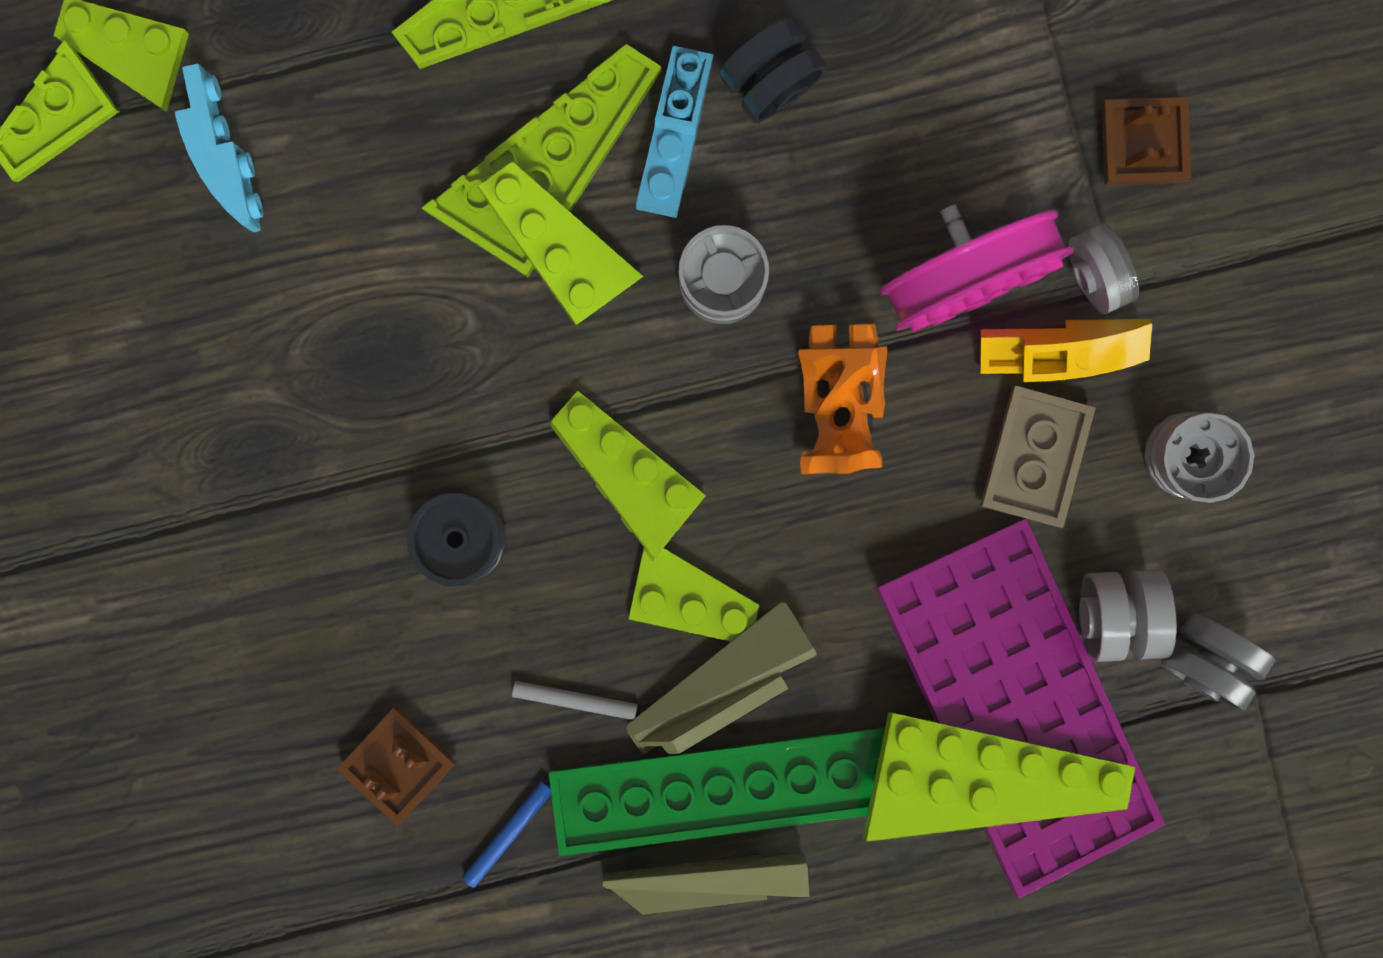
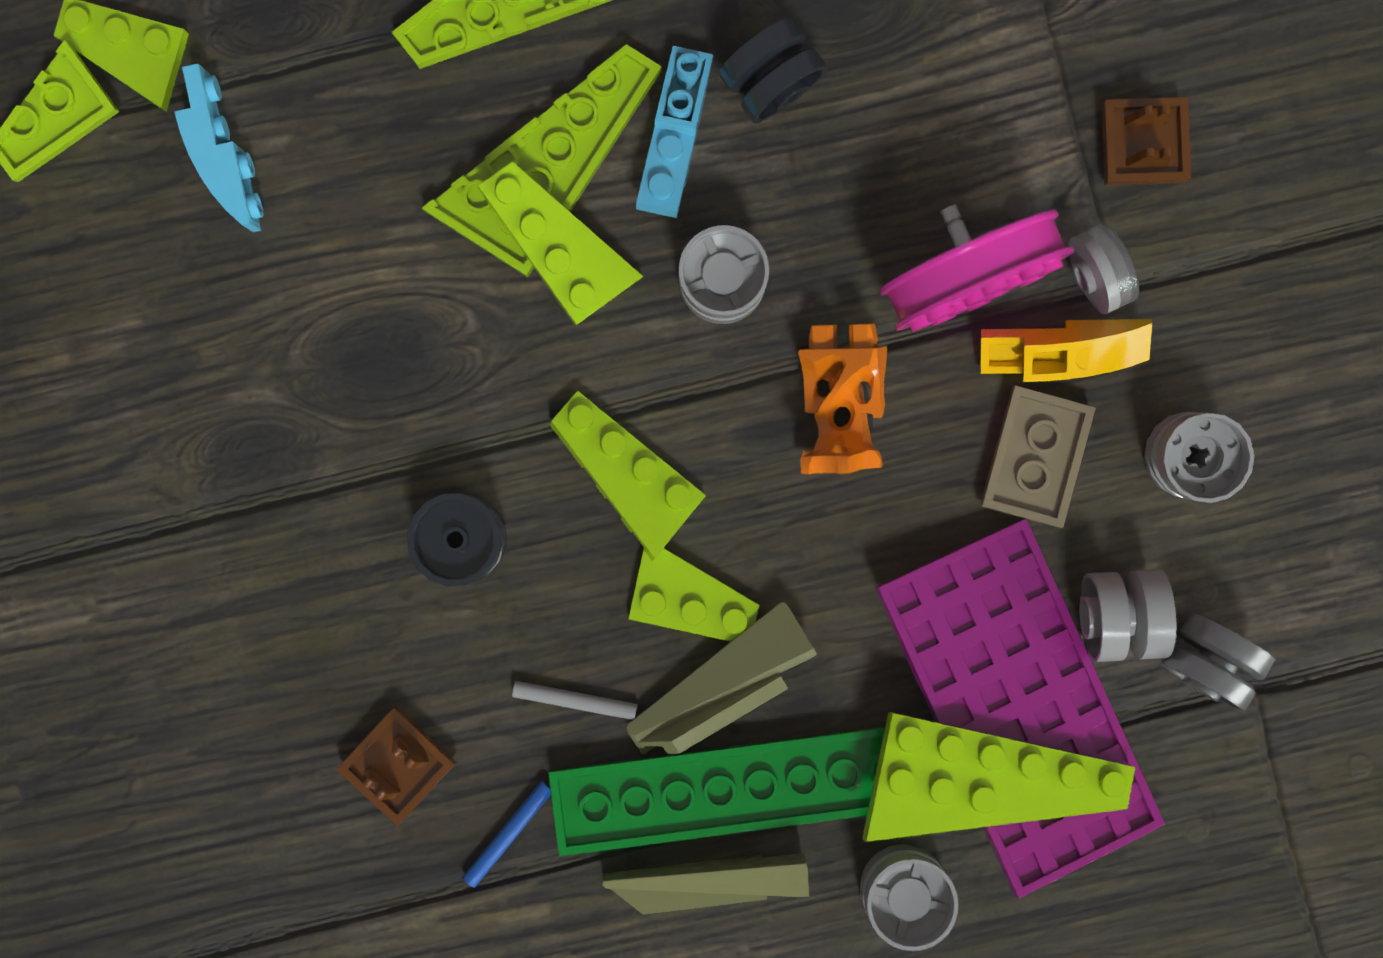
none -> light grey wheel [860,844,958,951]

